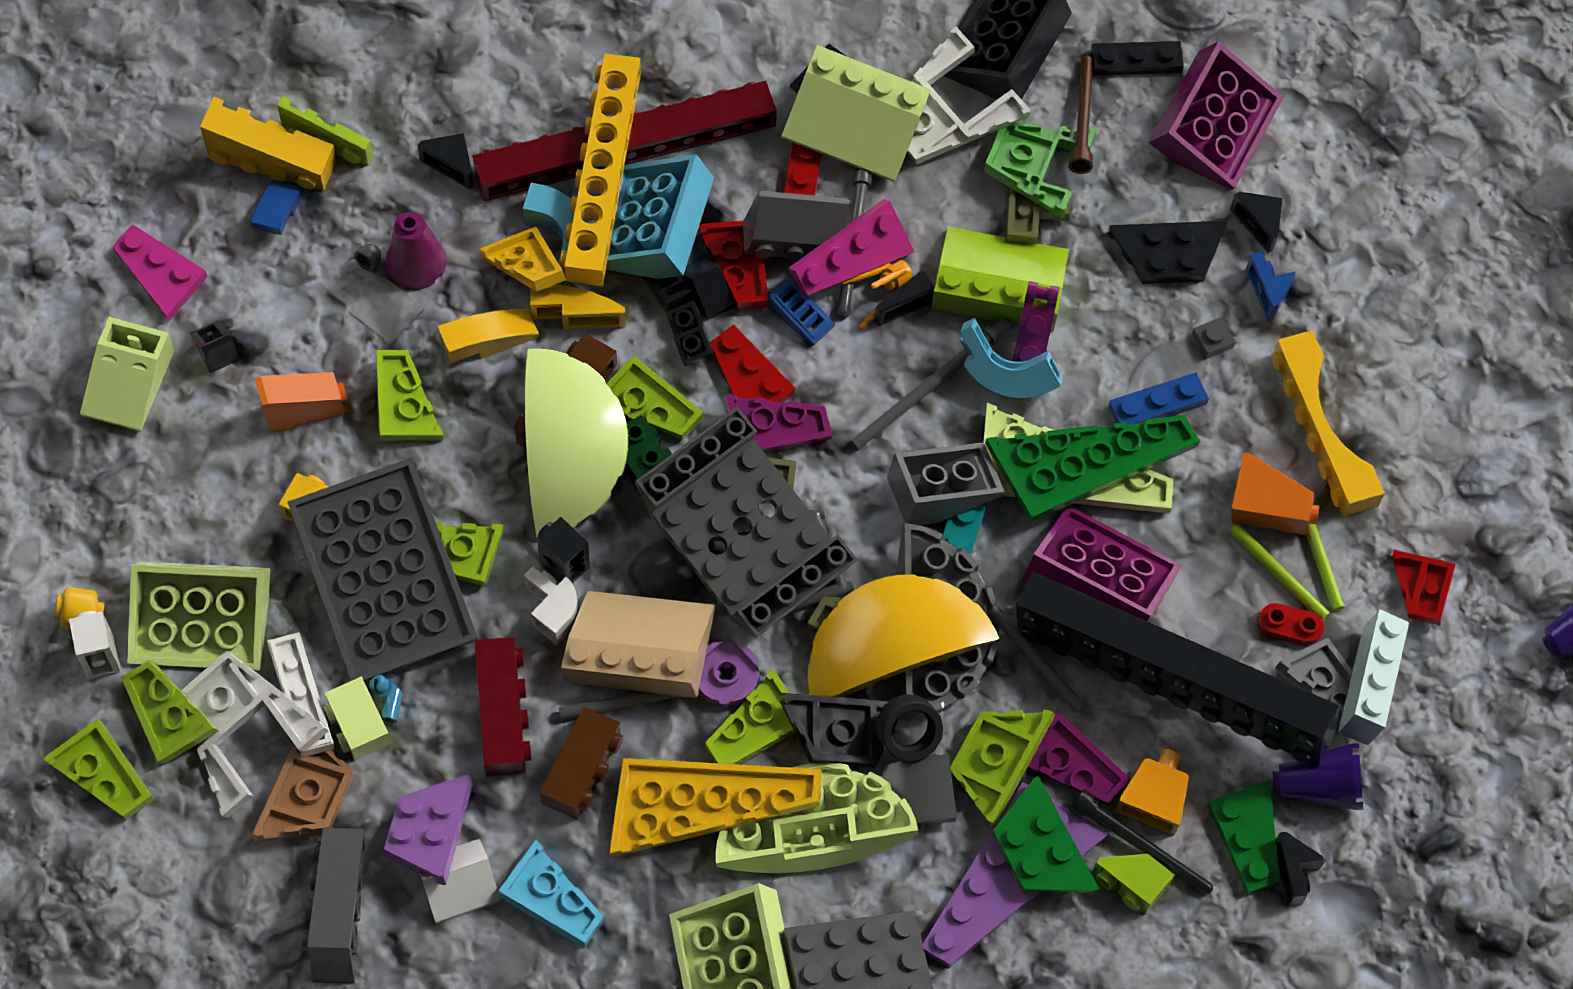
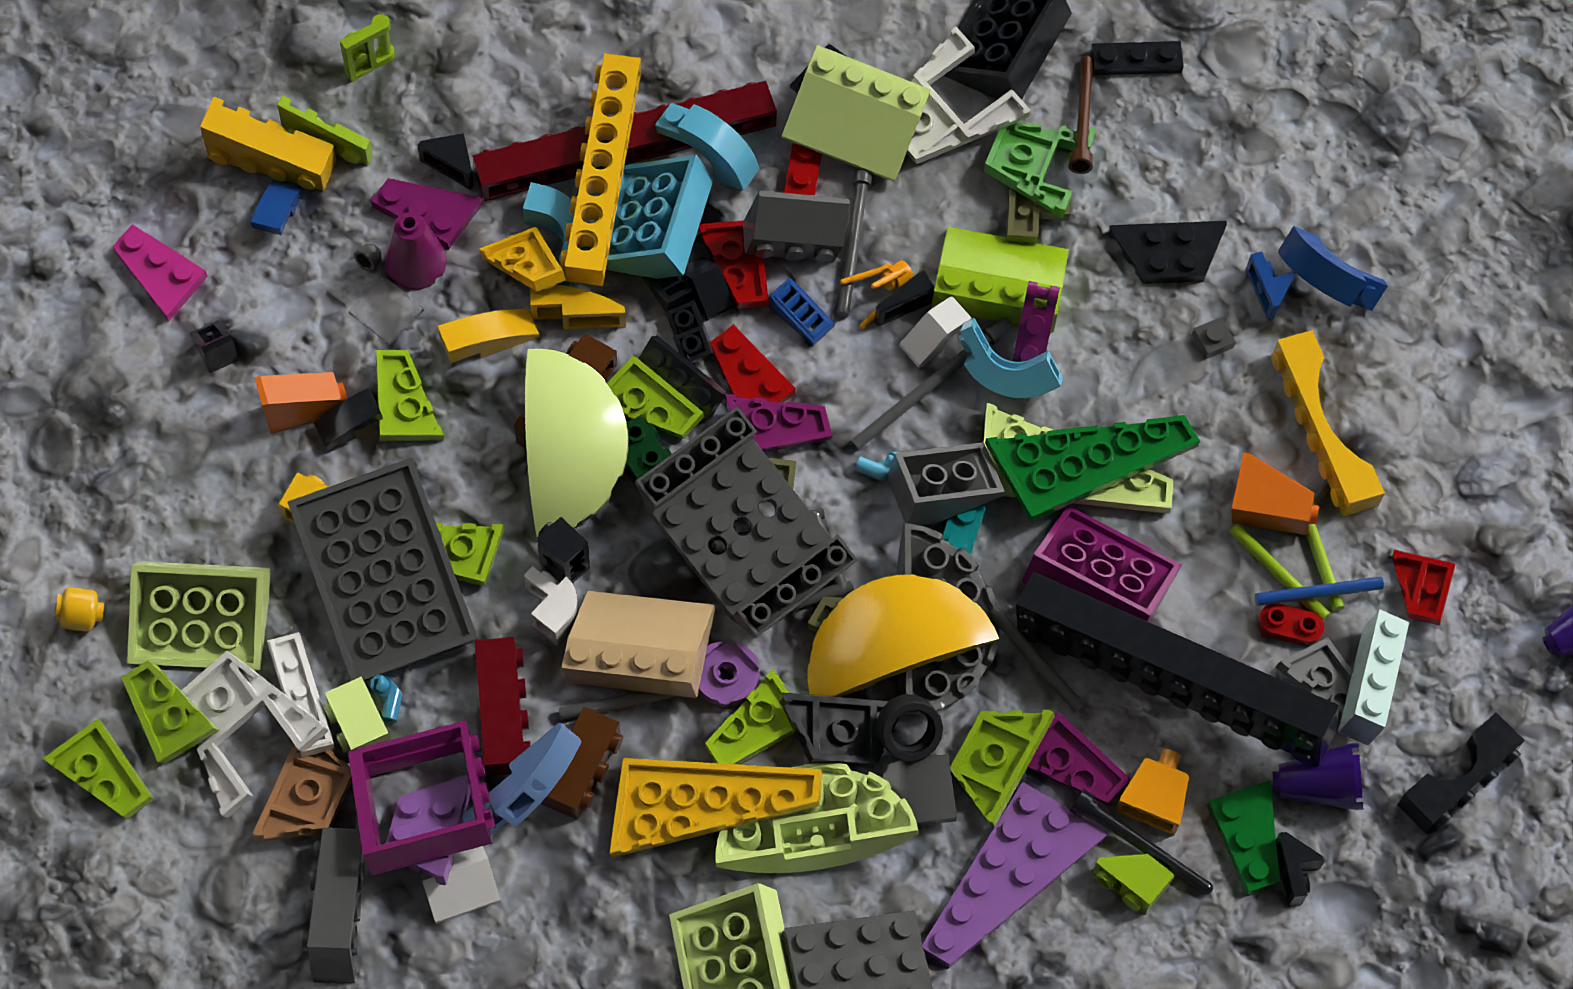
white brick [69,611,121,680] -> none
yellowish green slope [80,317,175,432] -> none
medium azure wing [498,840,603,948] -> none
dark pink wing [789,199,914,295] -> none
green wing [992,776,1099,895] -> none
blue plate [1108,372,1209,424] -> none
magenta slope [1148,41,1284,190] -> none
black slope [1230,191,1282,254] -> none
none -> black slope [314,388,383,451]
none -> lime plate [339,14,395,82]
none -> magenta window [348,720,495,876]
none -> magenta wing [371,178,483,249]
none -> medium blue slope [462,722,581,835]
none -> black plate [638,335,728,419]
none -> medium azure arch [655,103,759,191]
none -> medium azure arm [855,452,898,481]
none -> white slope [899,296,972,368]
none -> blue bar [1255,577,1384,606]
none -> blue arch [1278,226,1388,311]
none -> black arch [1397,712,1525,834]

